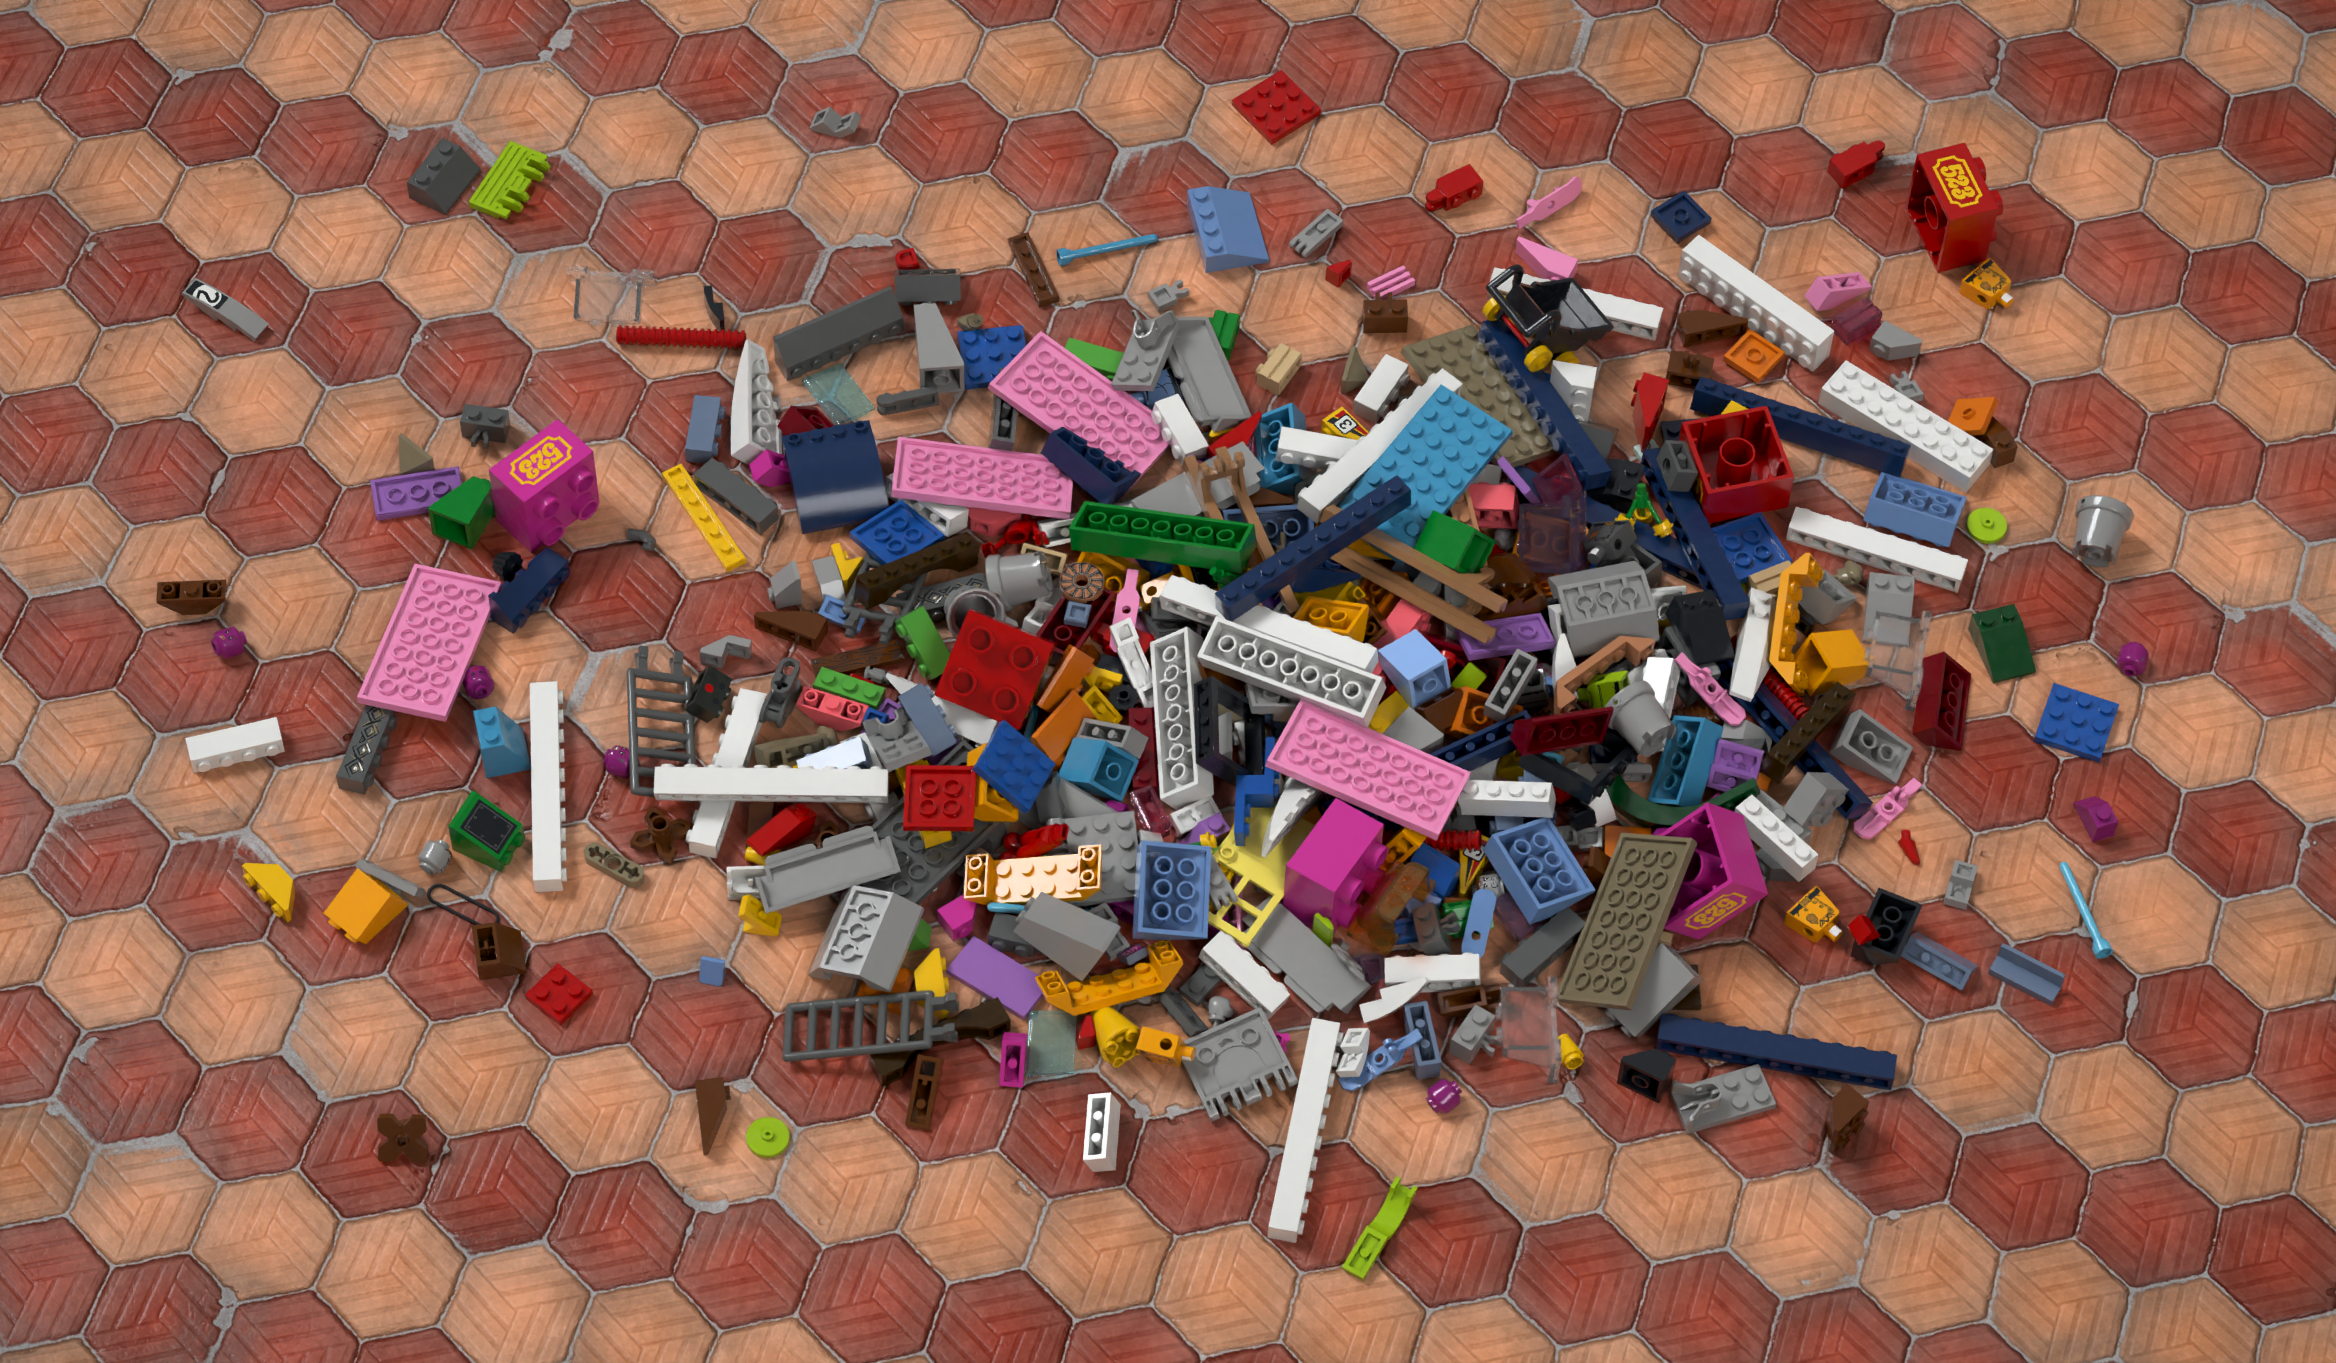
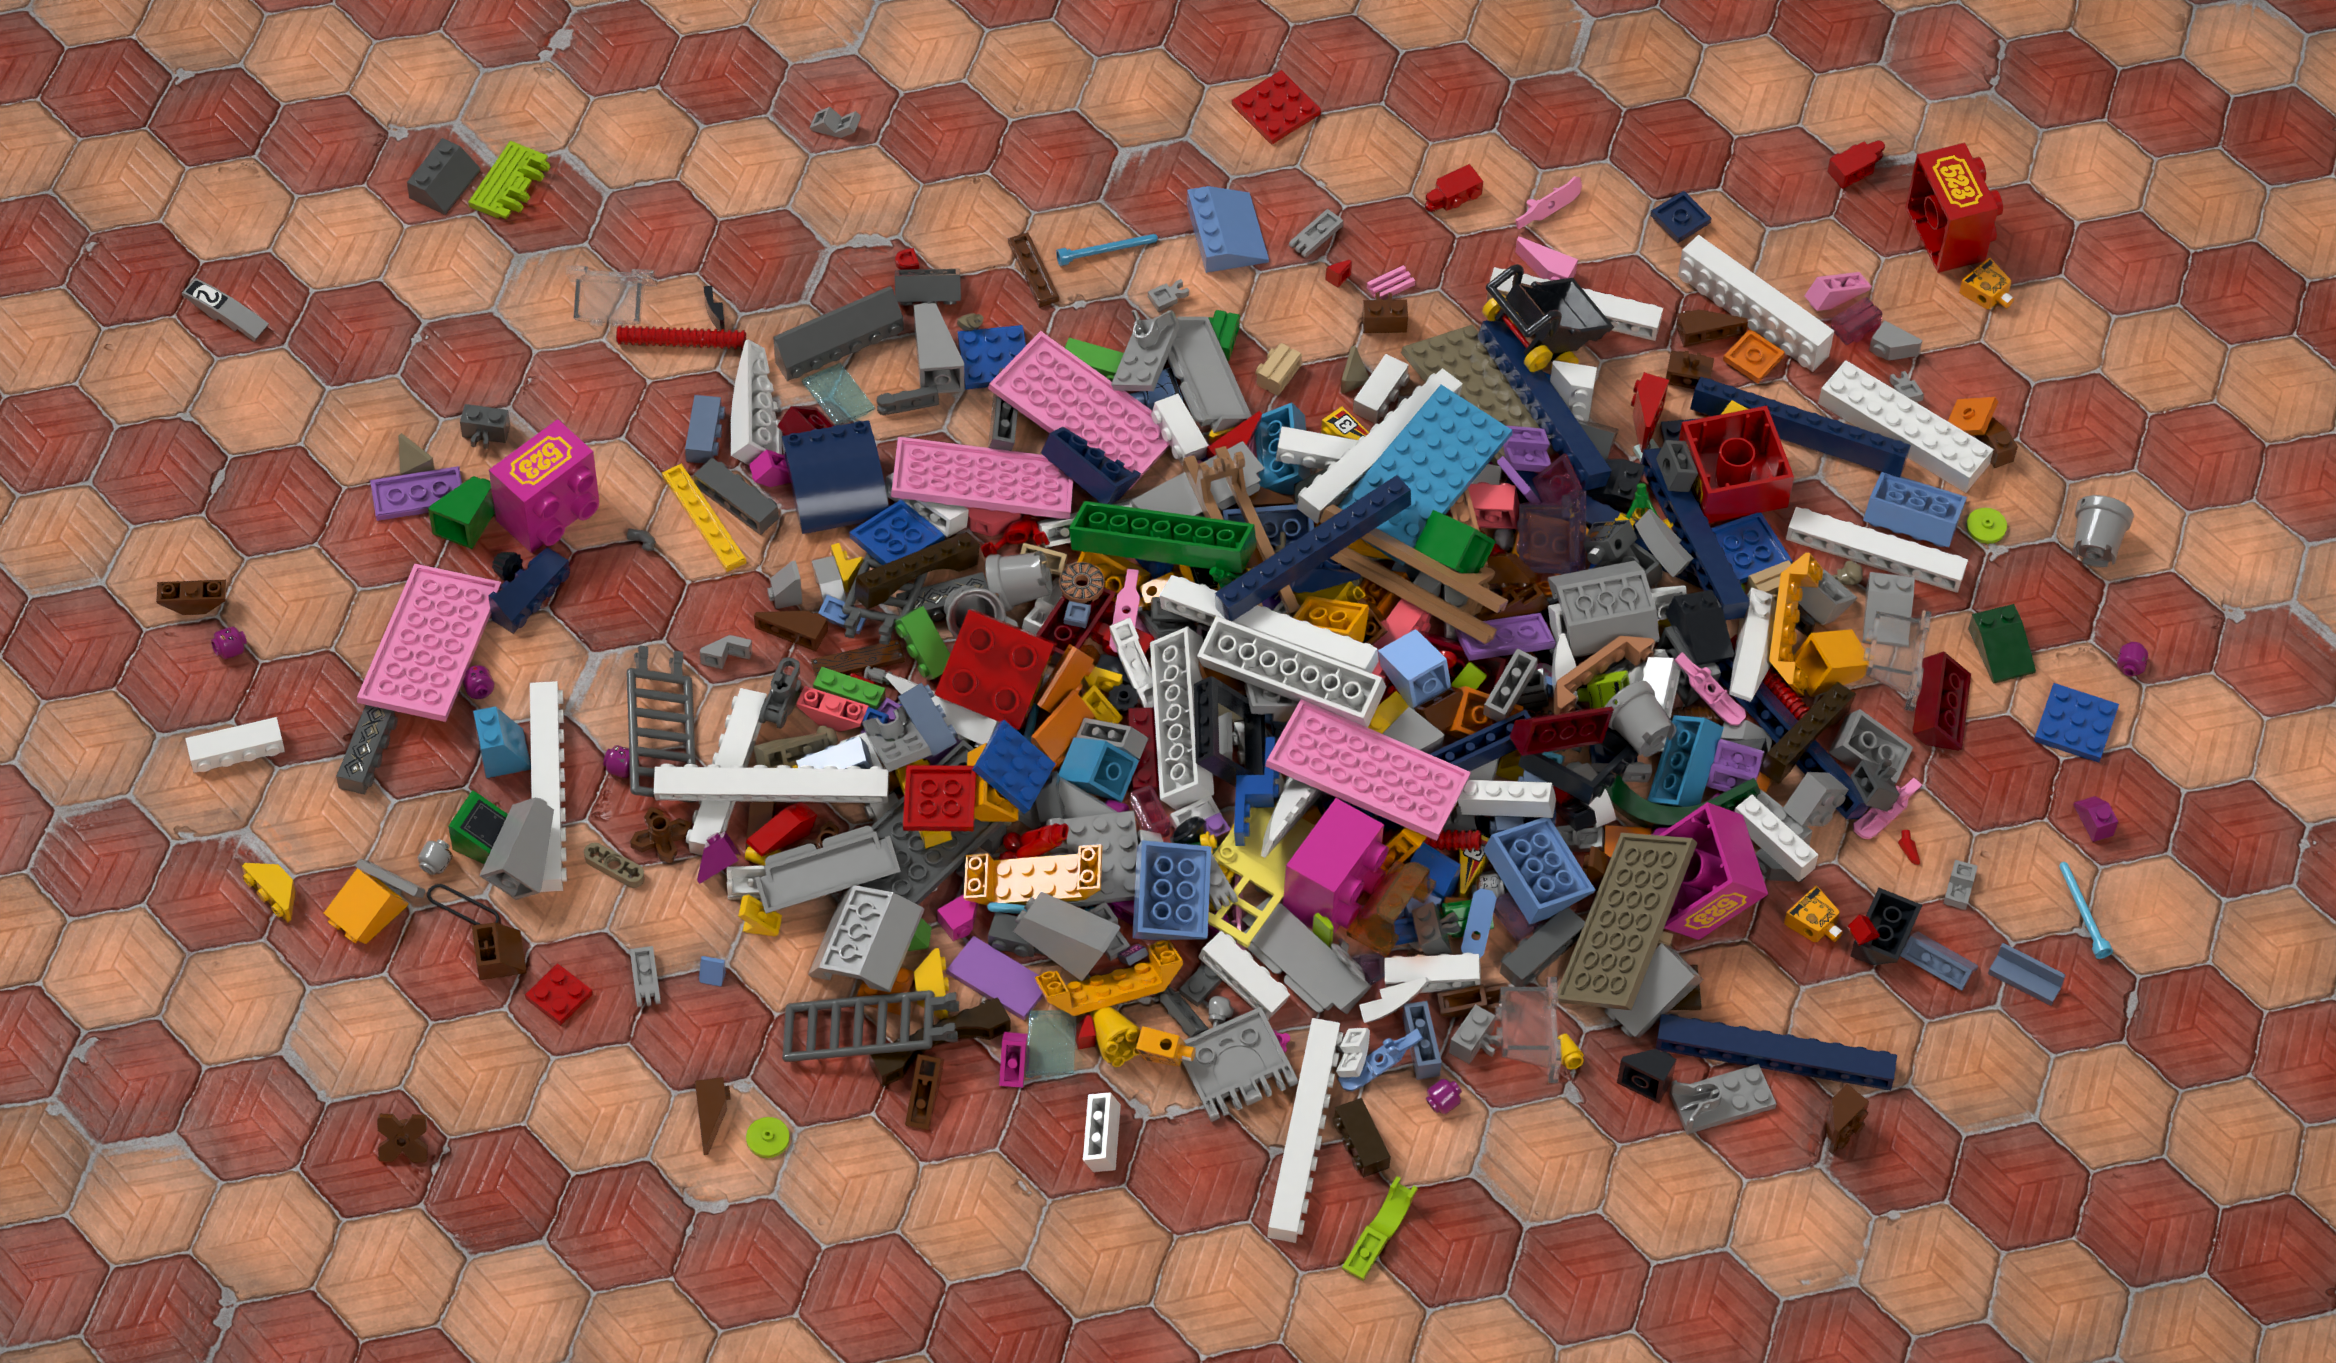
pearl dark grey brick [684,665,732,723] -> none
none -> light grey slope [479,797,554,900]
none -> light grey hinge [630,946,661,1007]
none -> magenta slope [697,831,741,884]
none -> black hat [1170,816,1207,844]
none -> dark brown brick [1332,1098,1391,1178]
none -> medium lavender slope [1503,425,1552,473]
none -> light grey slope [1635,509,1694,577]
none -> dark grey brick [1850,758,1900,812]

